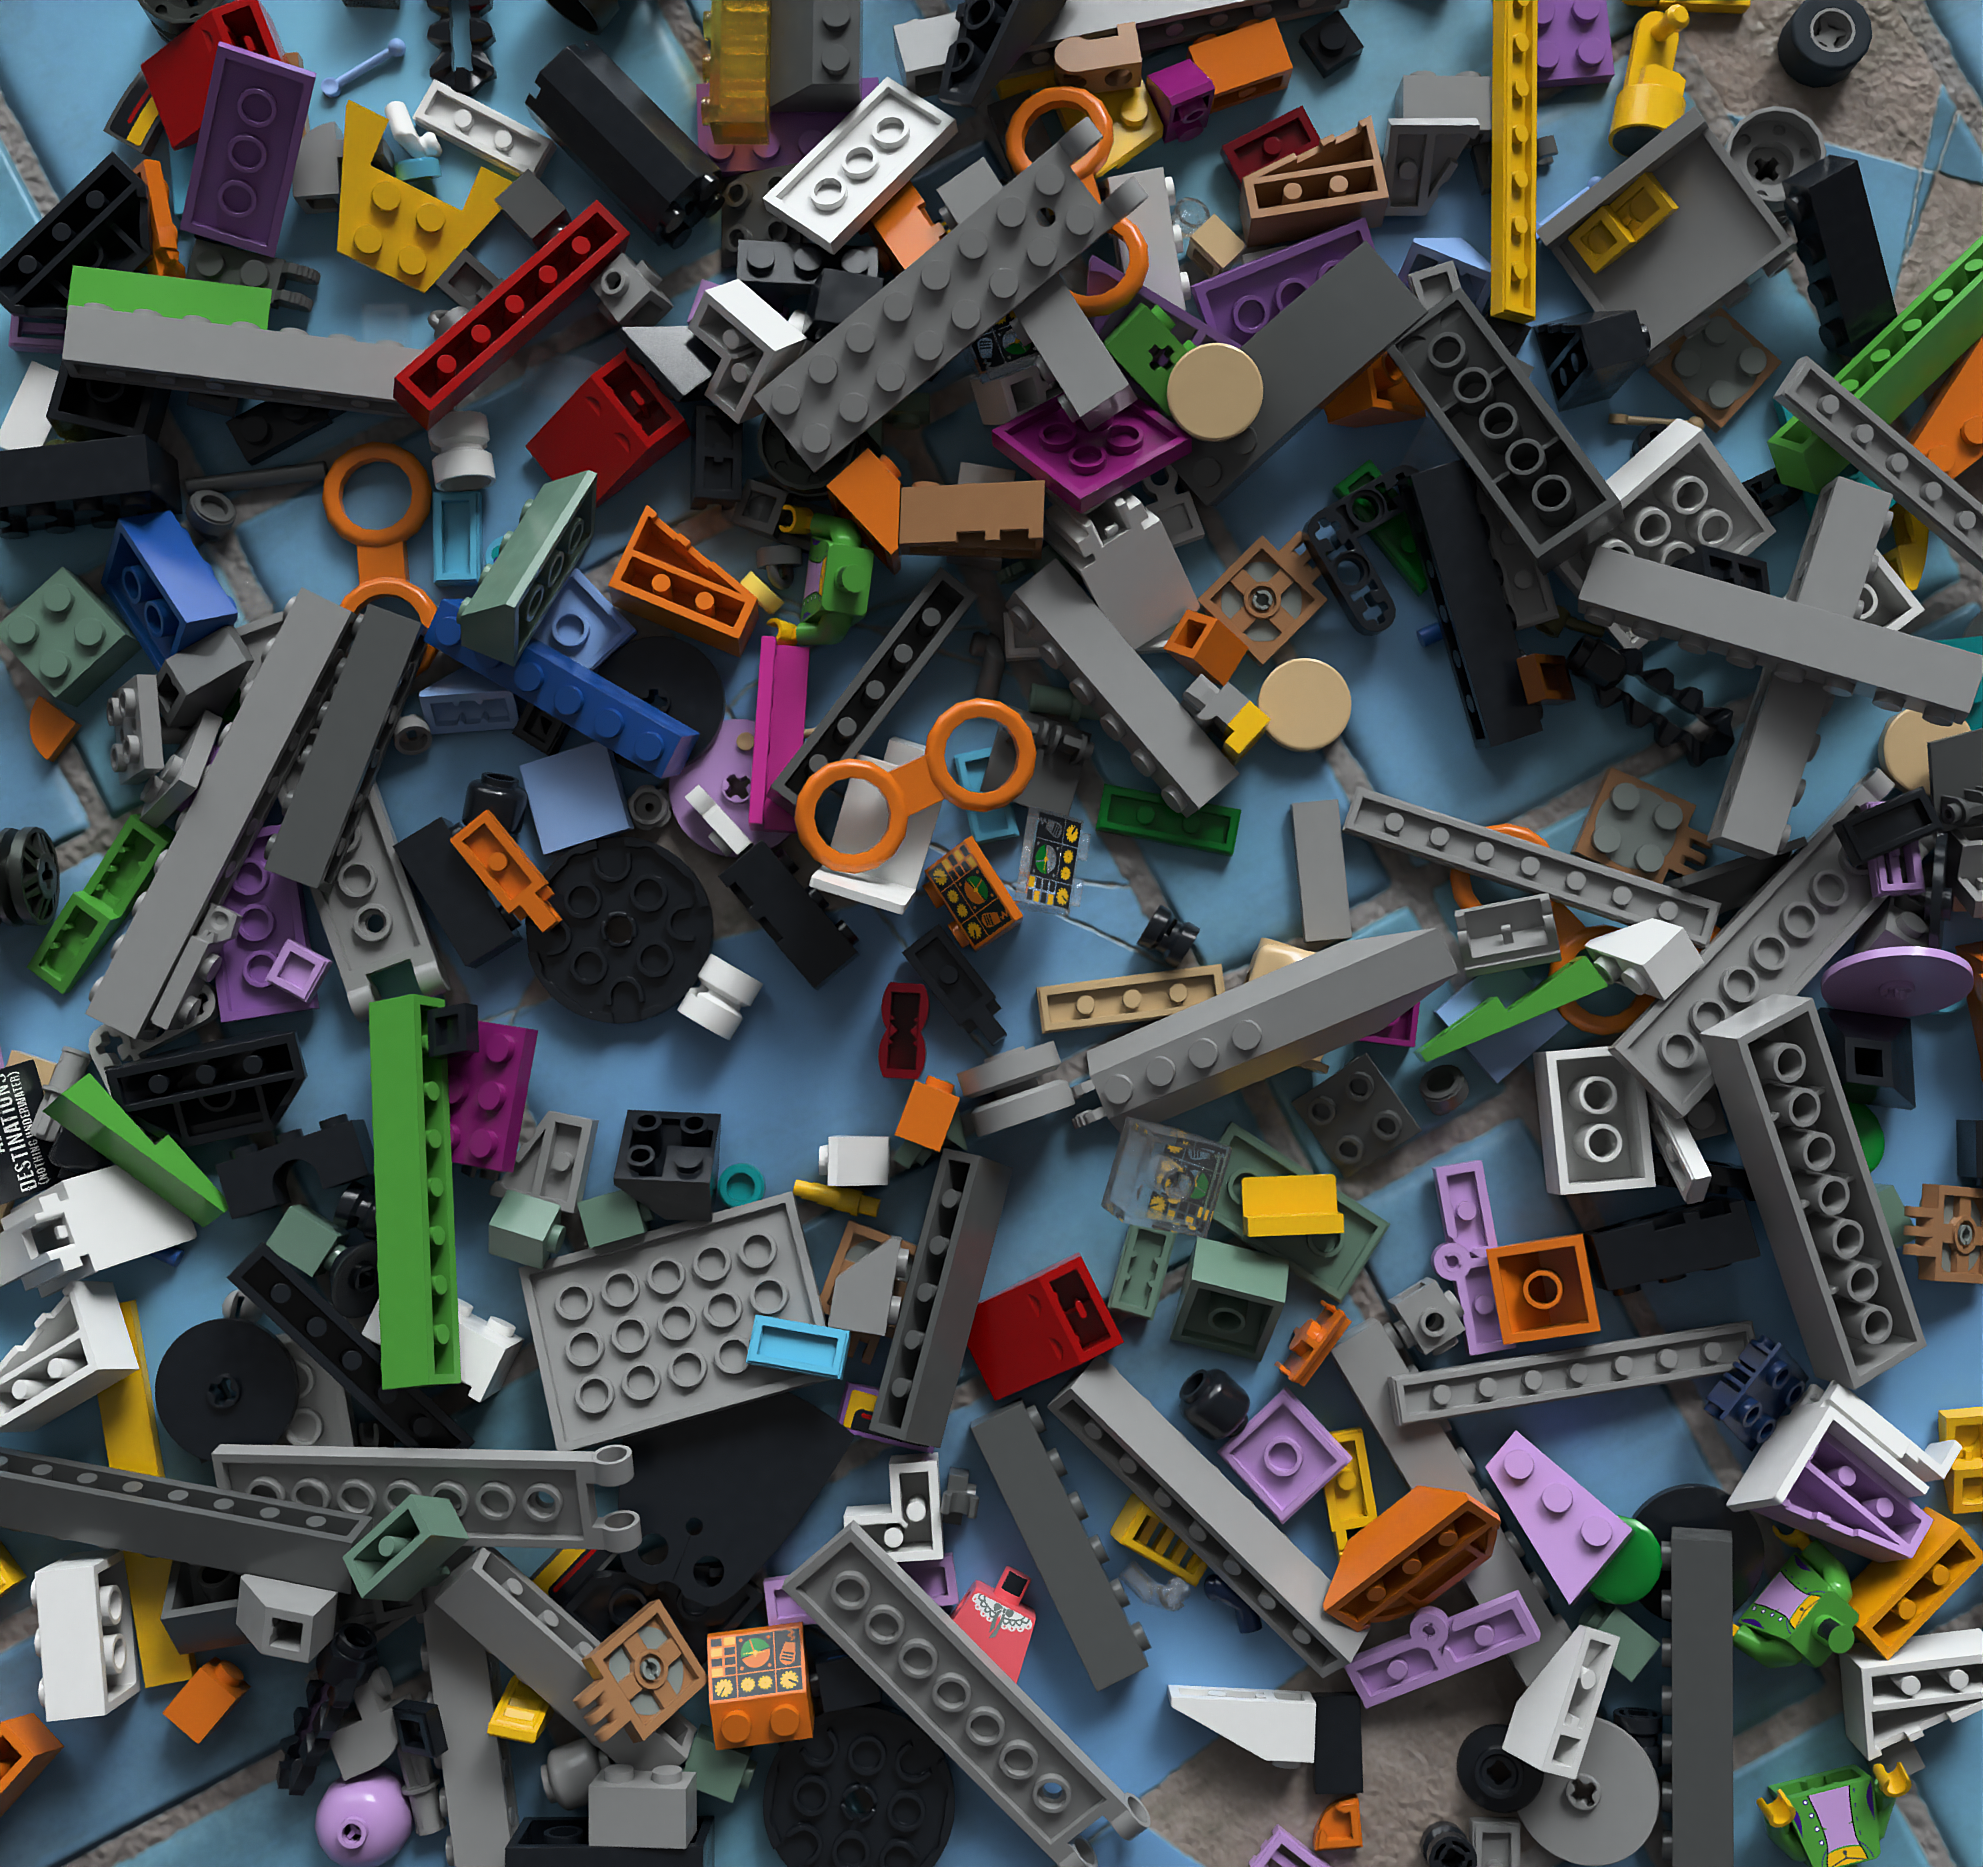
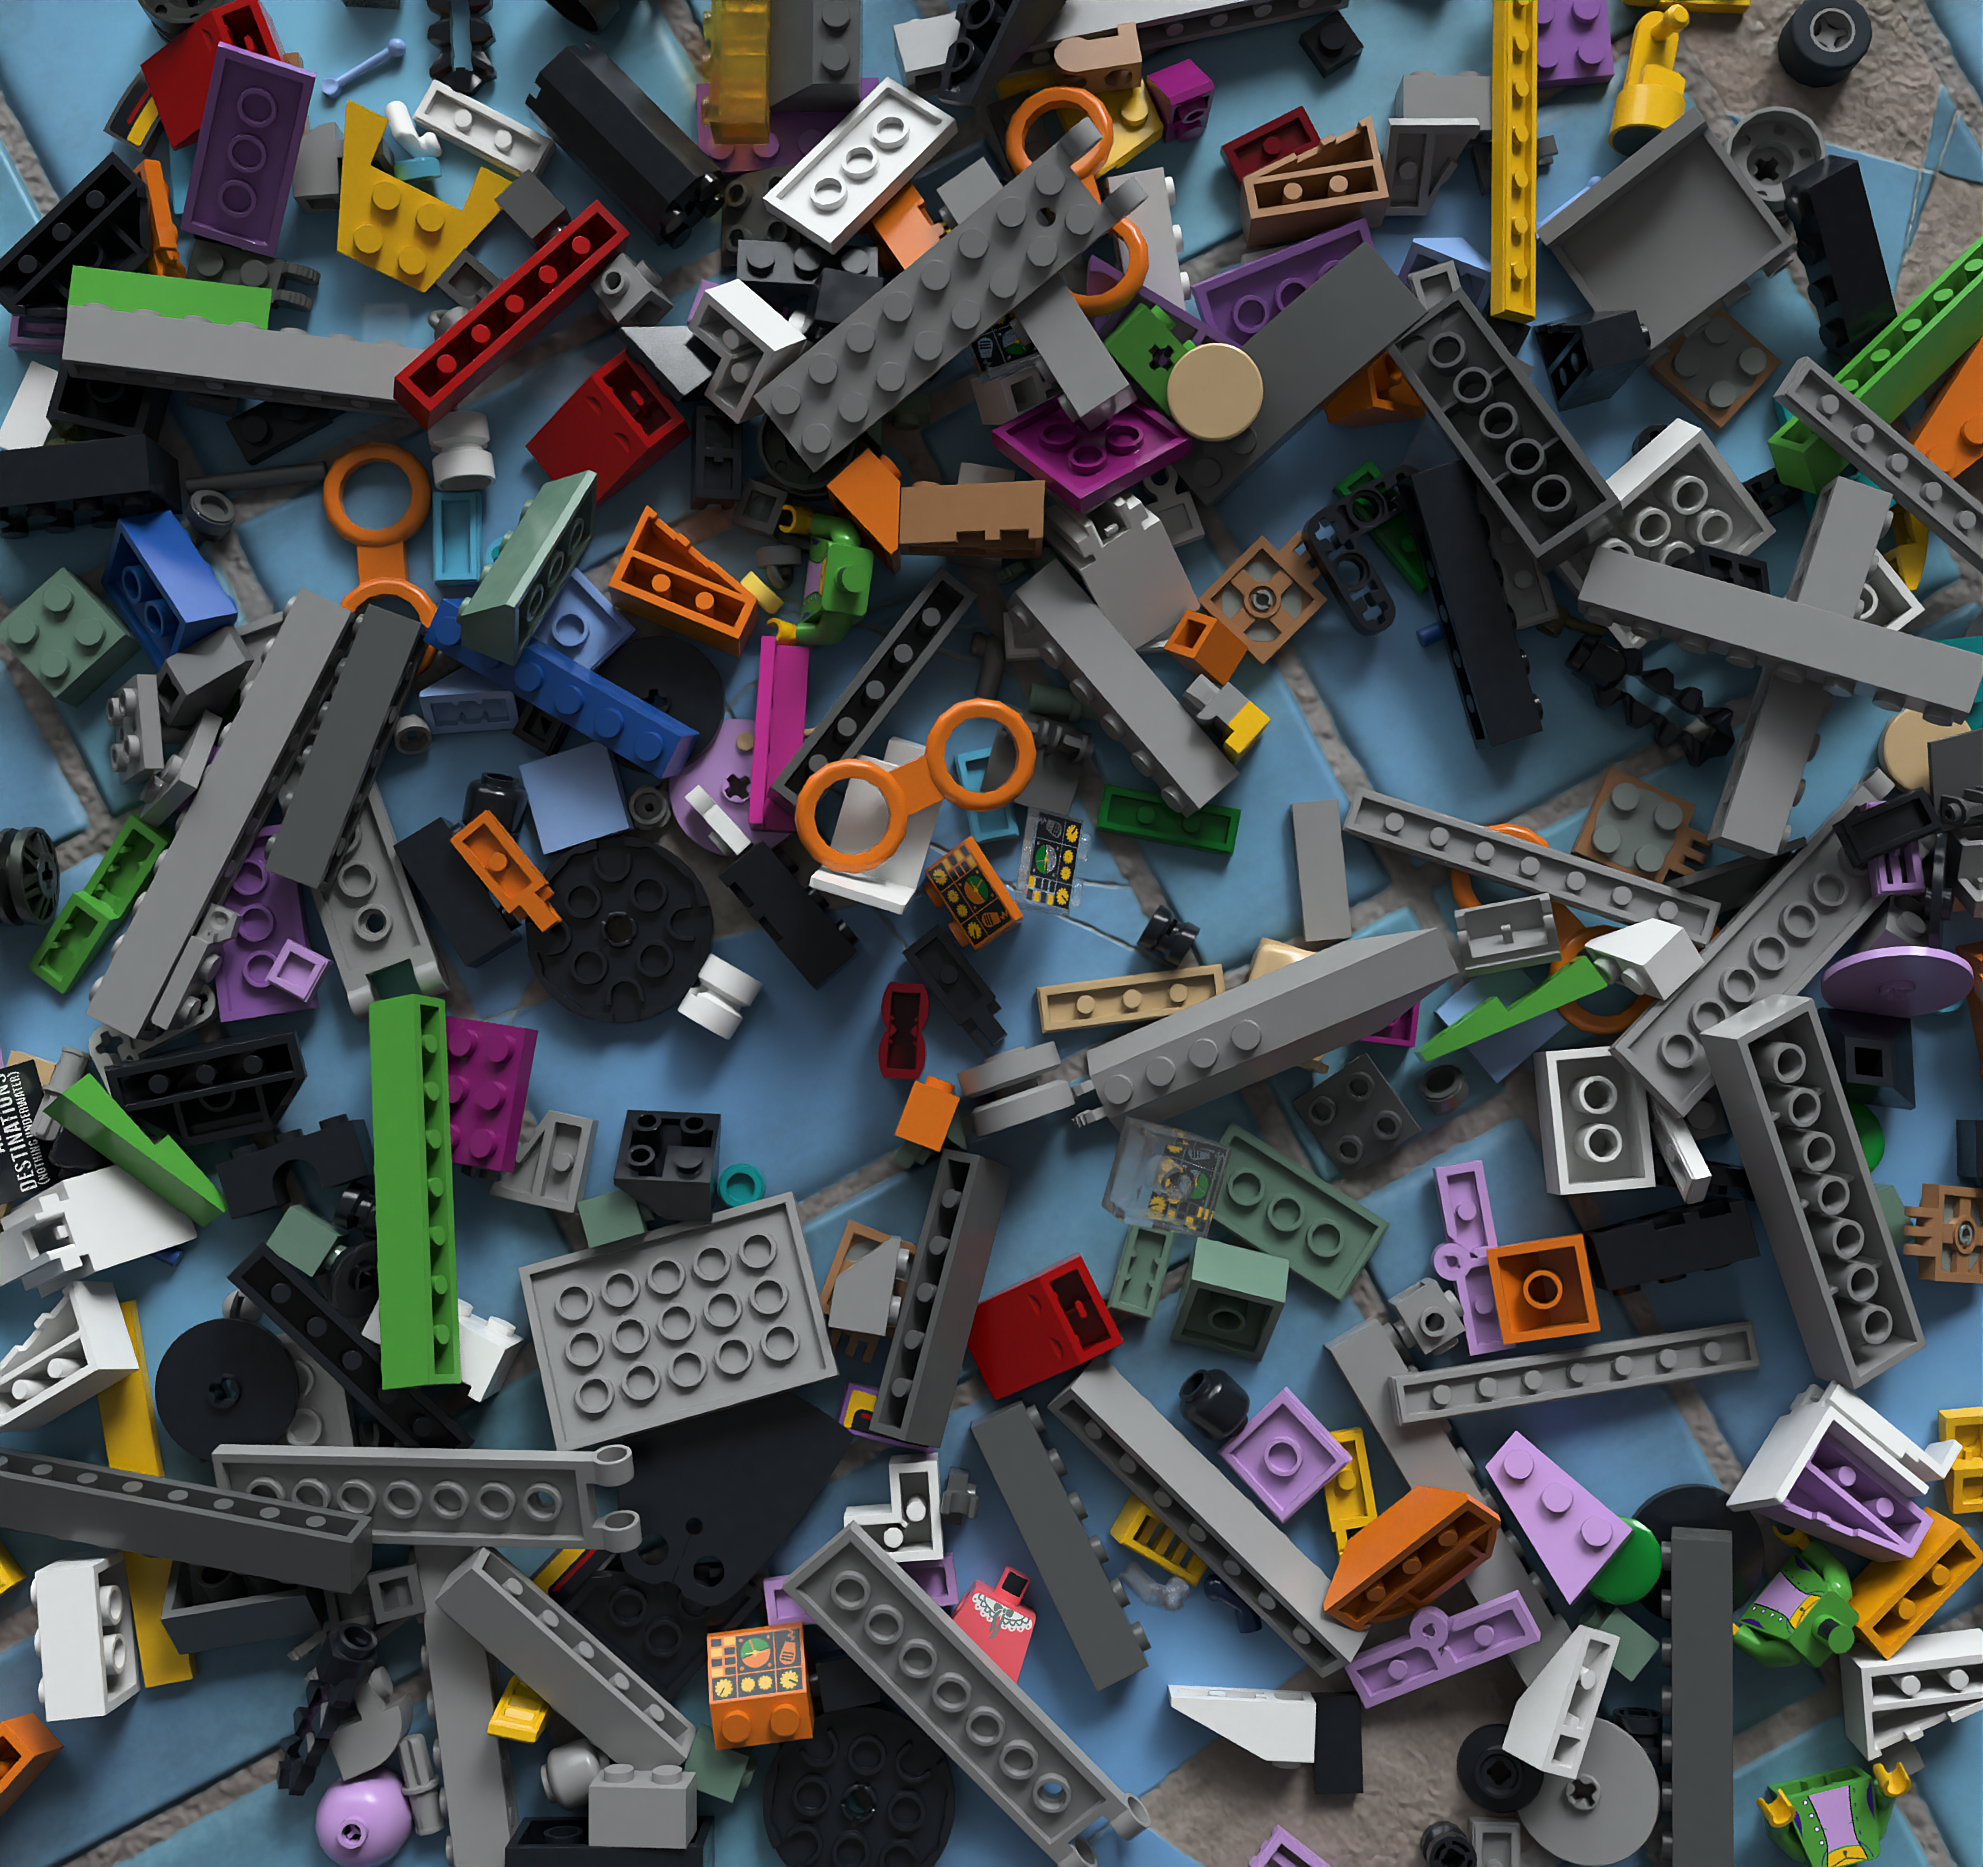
orange tile [29,696,82,762] -> none
orange brick [162,1656,251,1744] -> none
light grey slope [236,1574,338,1663] -> none
sand green hinge [342,1494,469,1602] -> none
black tile [392,1699,448,1758] -> none
black plate [427,1003,479,1059] -> none
sand green brick [489,1189,566,1270] -> none
medium nougat piece [573,1599,708,1743] -> none
medium azure tile [746,1315,852,1381] -> none
yellow animal [793,1179,881,1217] -> none
white slope [819,1135,890,1186] -> none
clear hinge [1171,197,1210,240] -> none
orange brick [1186,17,1293,114] -> none
tan slope [1186,213,1245,278] -> none
yellow panel [1241,1174,1344,1237] -> none
tan tile [1257,658,1351,753] -> none
orange piece [1274,1300,1352,1387] -> none
orange tile [1313,1794,1363,1851] -> none
reddish brown tile [1516,653,1576,705] -> none
yellow slope [1568,172,1679,274] -> none
tan hinge [1608,414,1705,430] -> none
dark blue hinge [1704,1334,1809,1452] -> none

